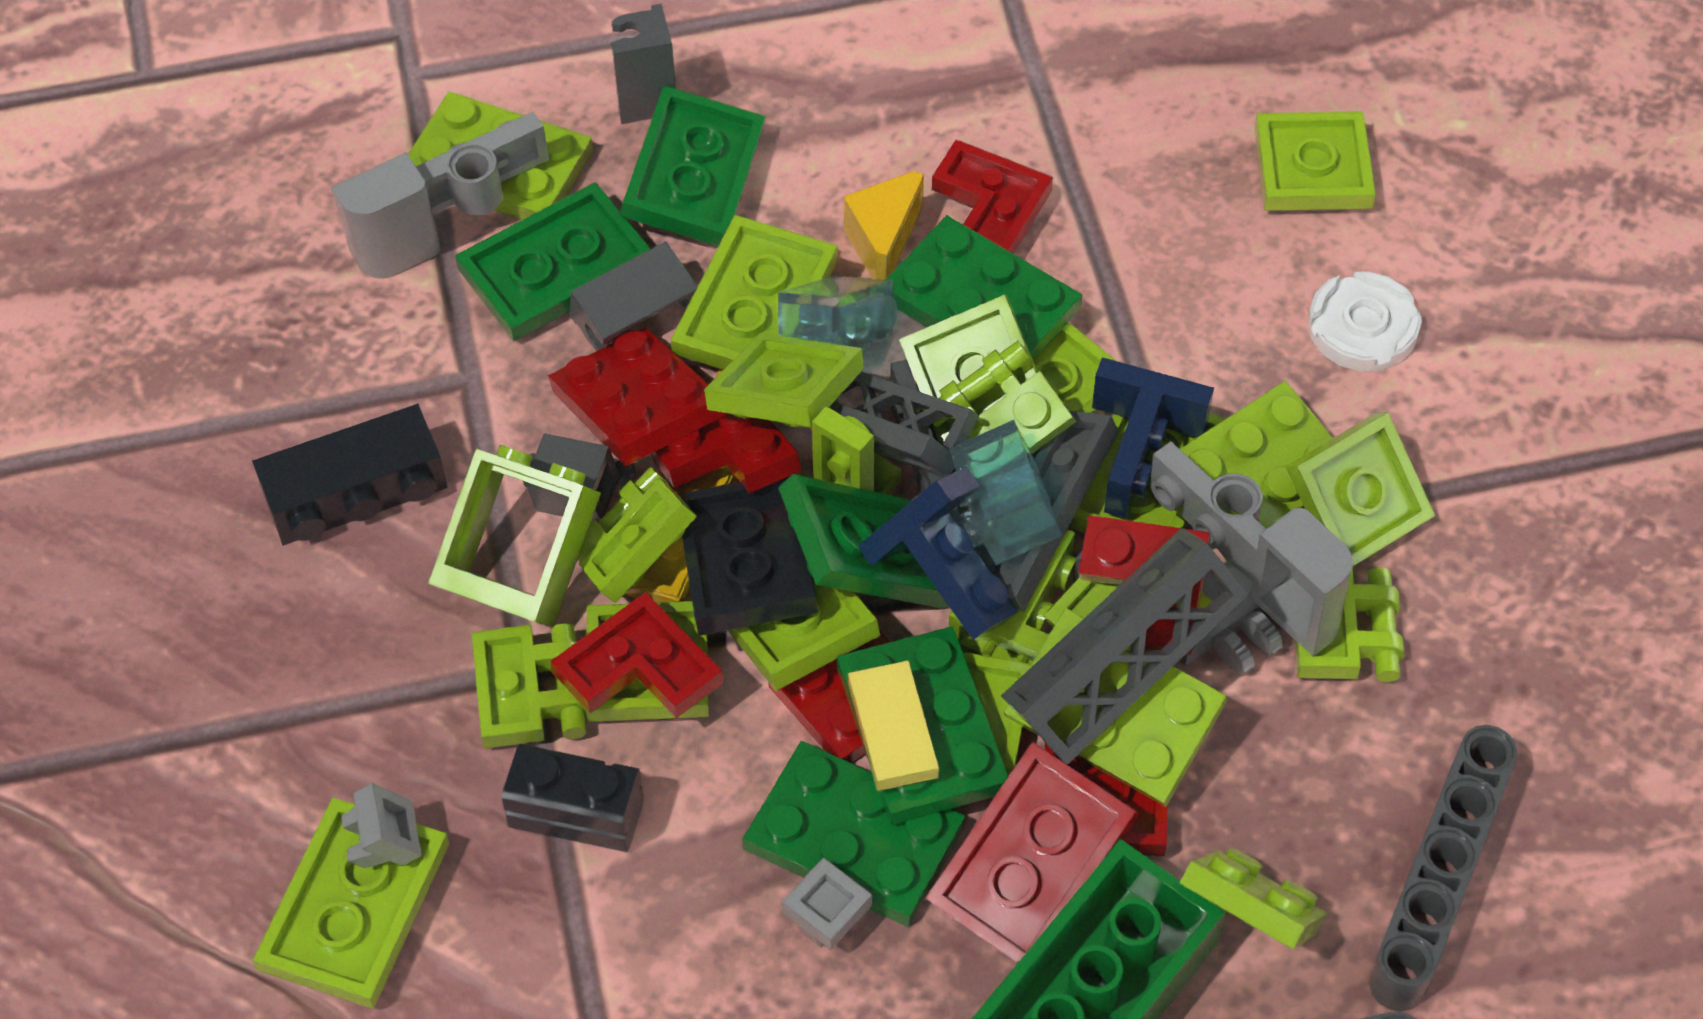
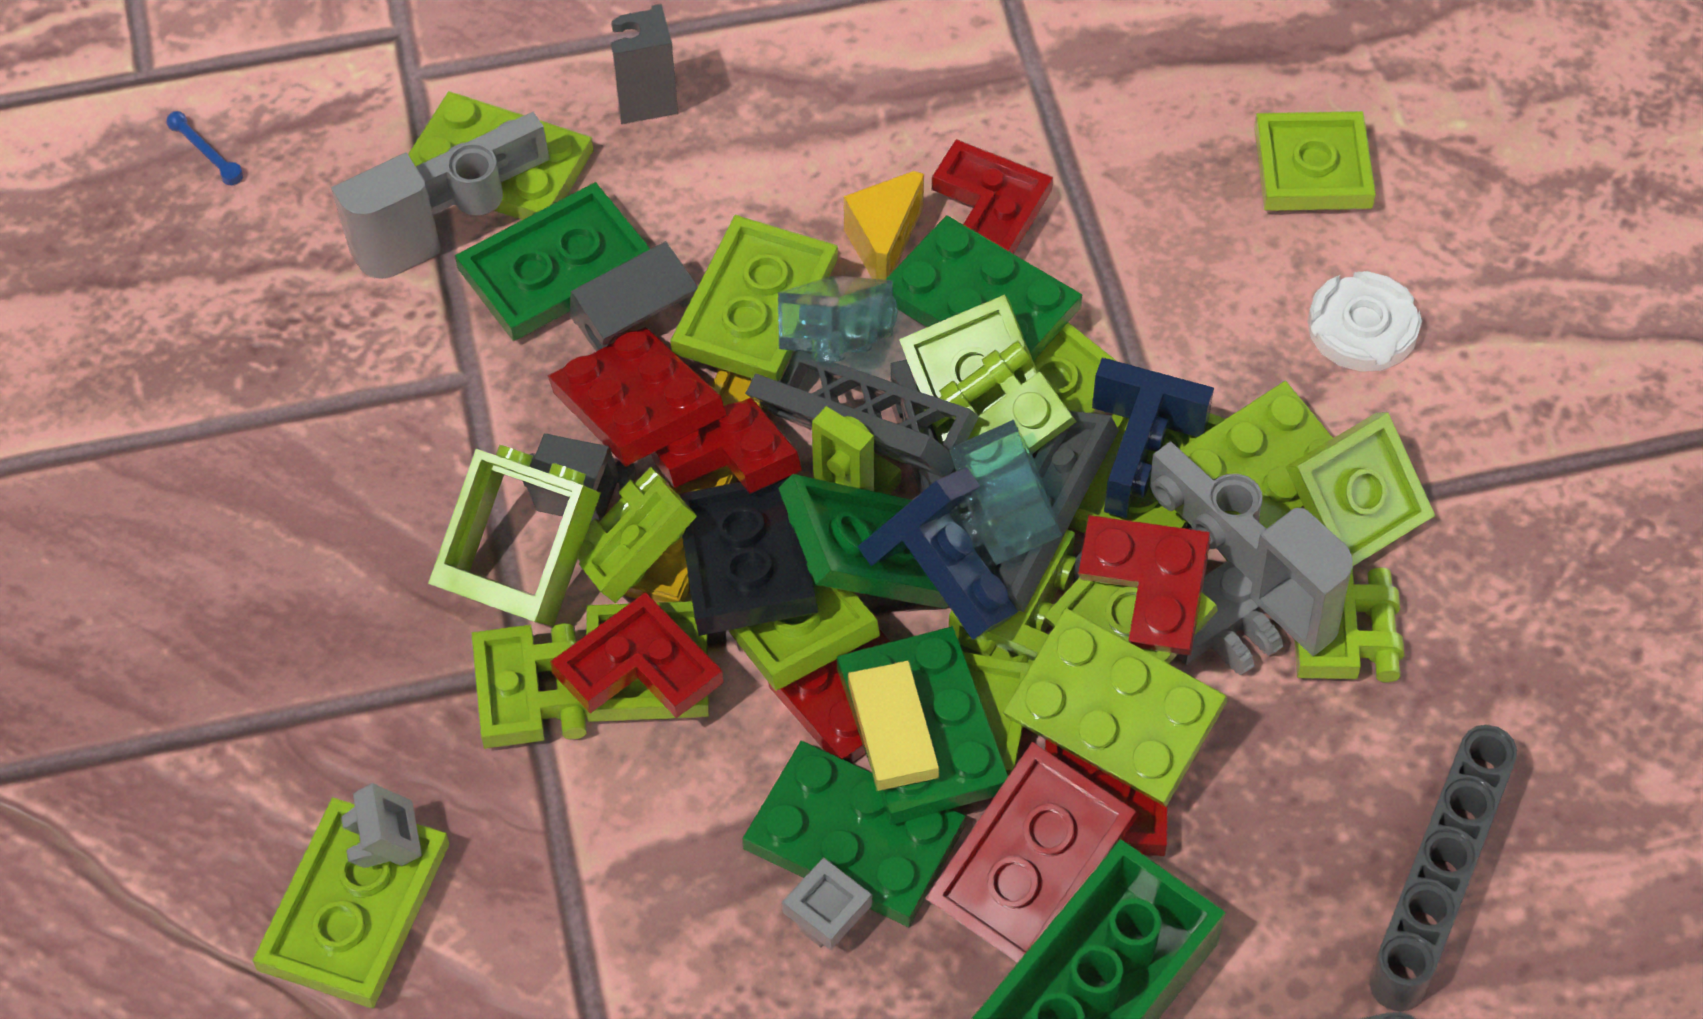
black brick [252,404,448,546] -> none
black brick [501,743,644,852] -> none
green plate [620,85,766,246] -> none
lime plate [704,332,864,427] -> none
dark grey fence [1001,528,1249,765] -> none
lime plate [1179,848,1328,949] -> none
none -> blue hinge [166,111,243,186]

